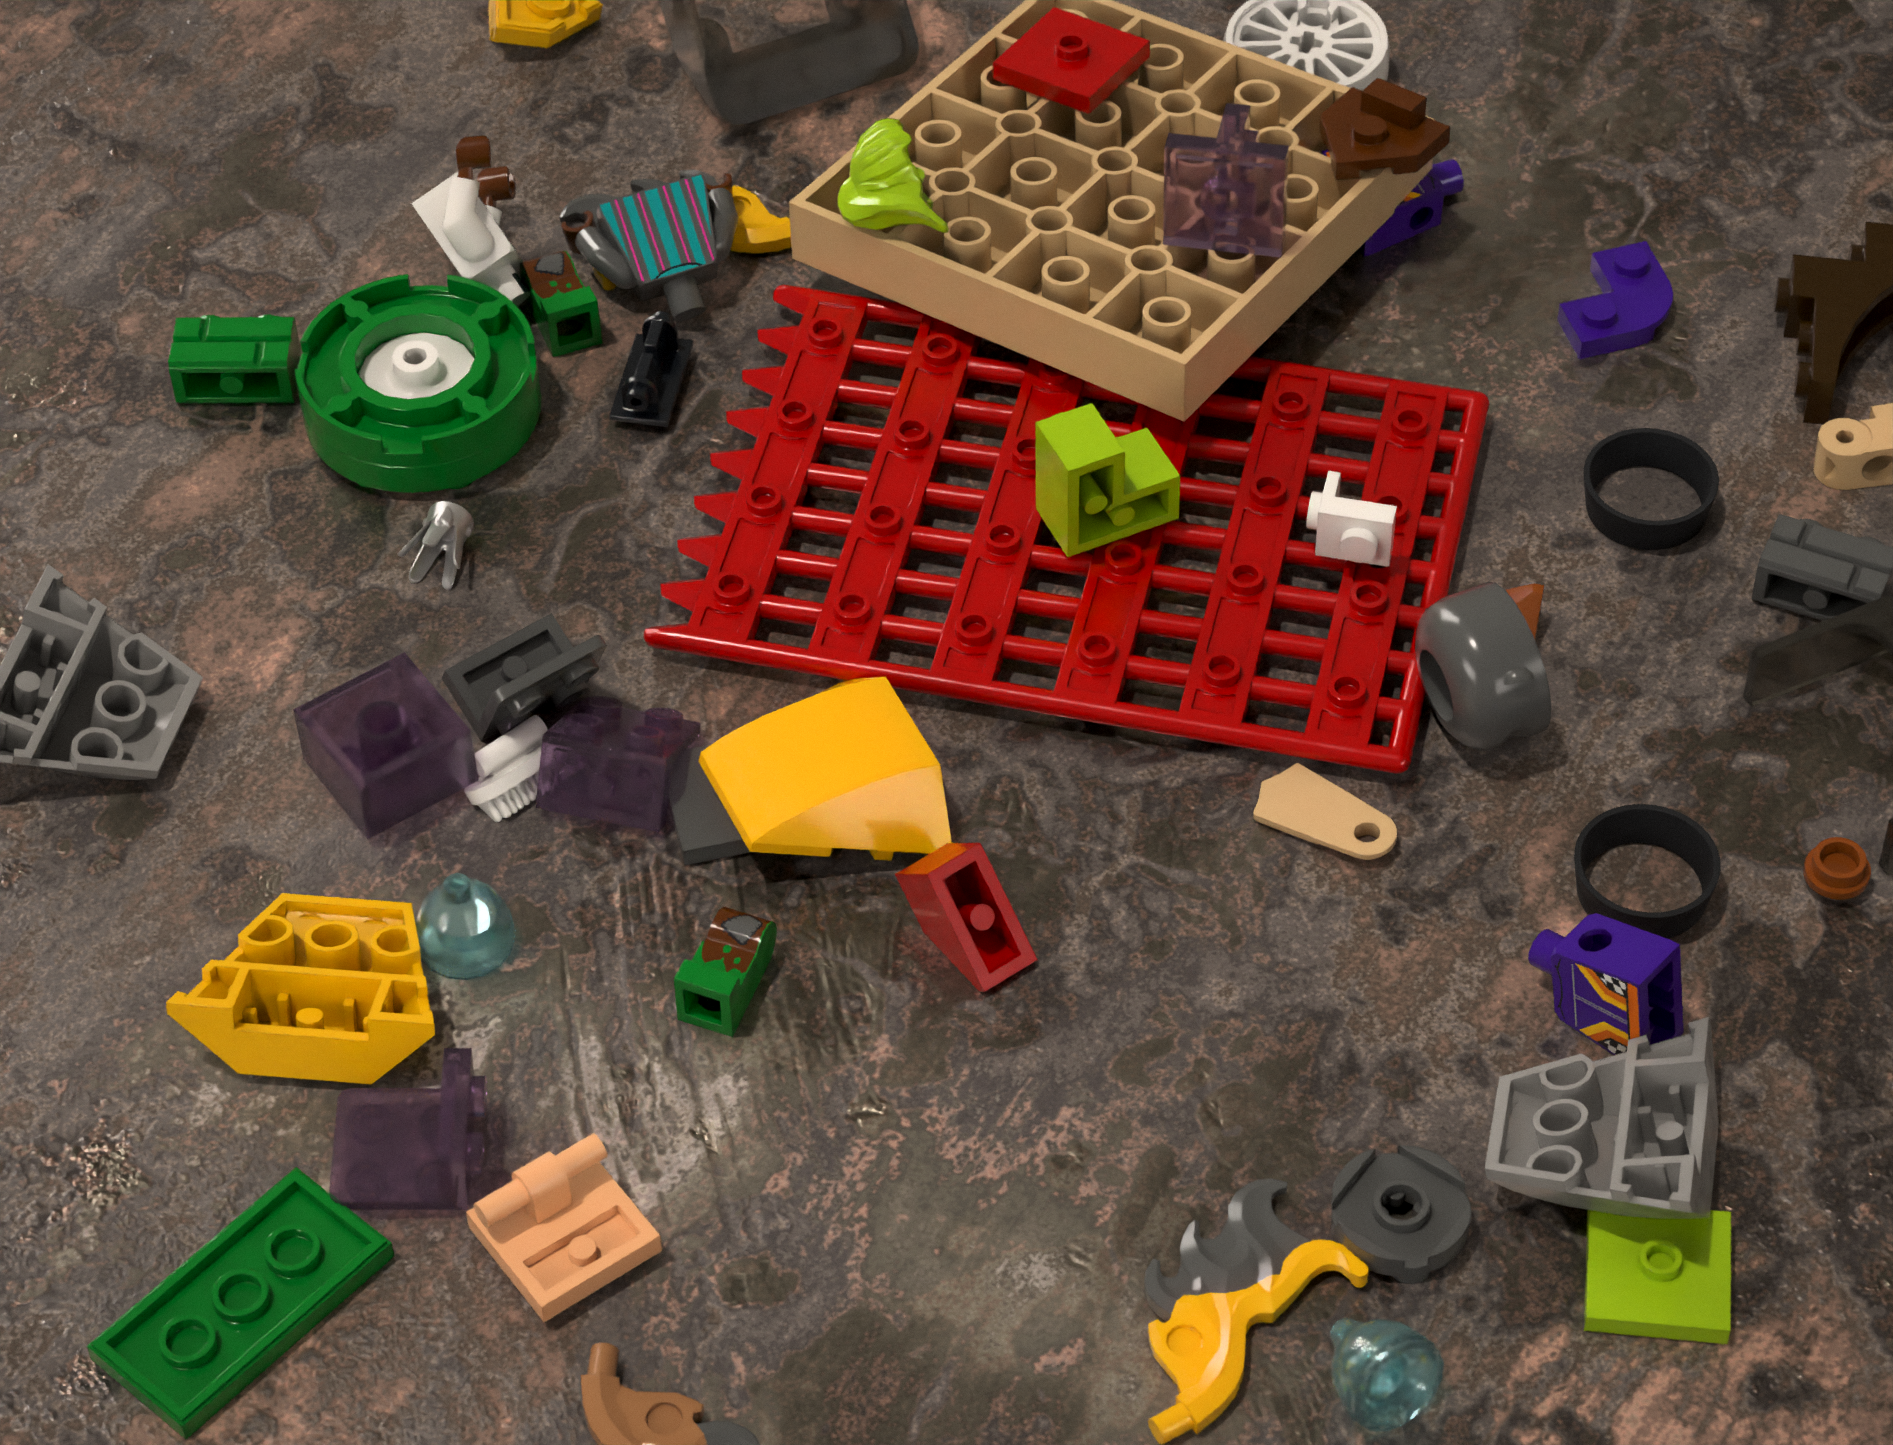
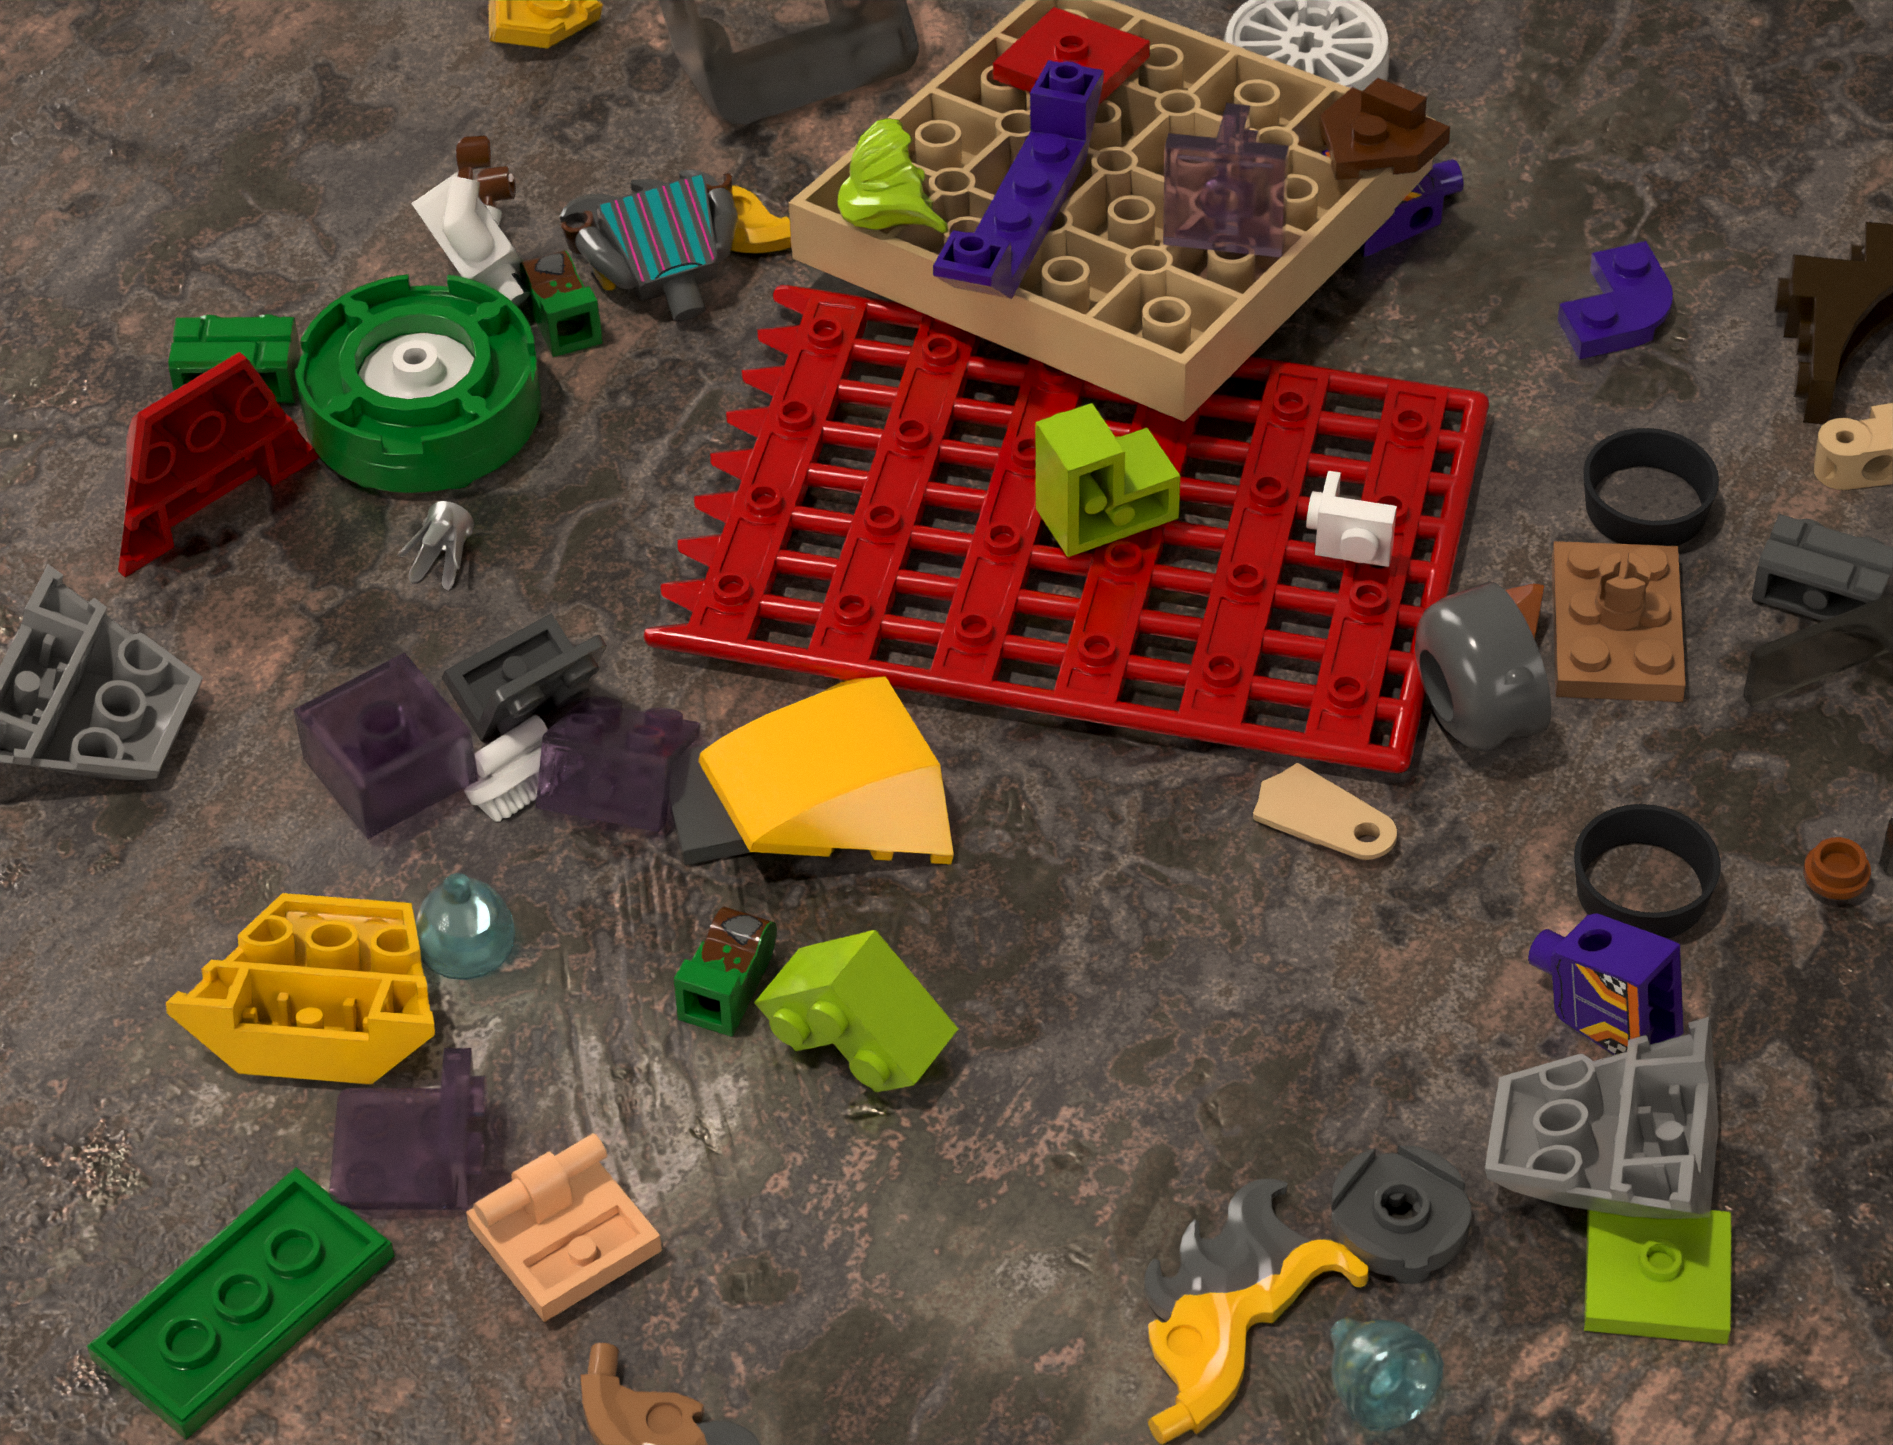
black hinge [609,311,694,427] -> none
red slope [895,843,1038,992] -> none
none -> red wedge [118,352,320,578]
none -> lime brick [754,930,958,1093]
none -> dark purple slope [933,60,1104,299]
none -> medium nougat plate [1552,541,1686,702]

